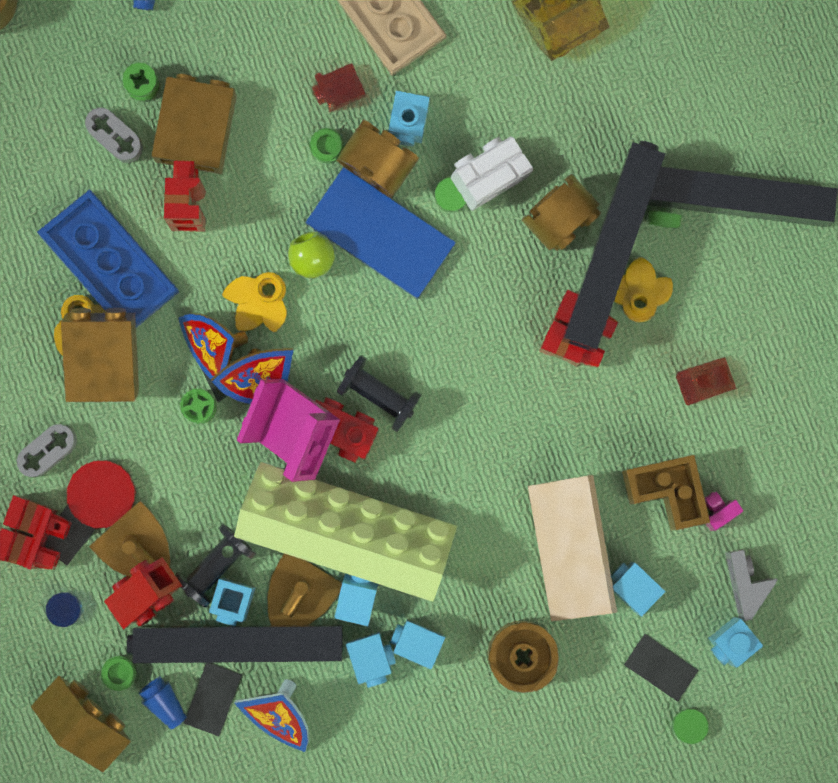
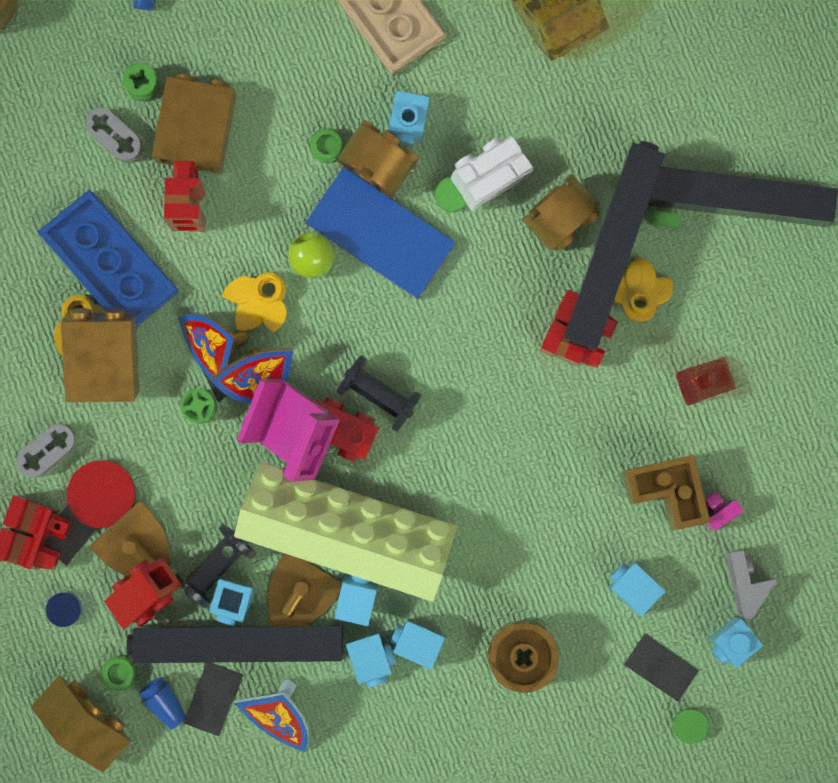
clear red bracket [311,63,366,112] -> none
tan tile [528,475,617,622] -> none

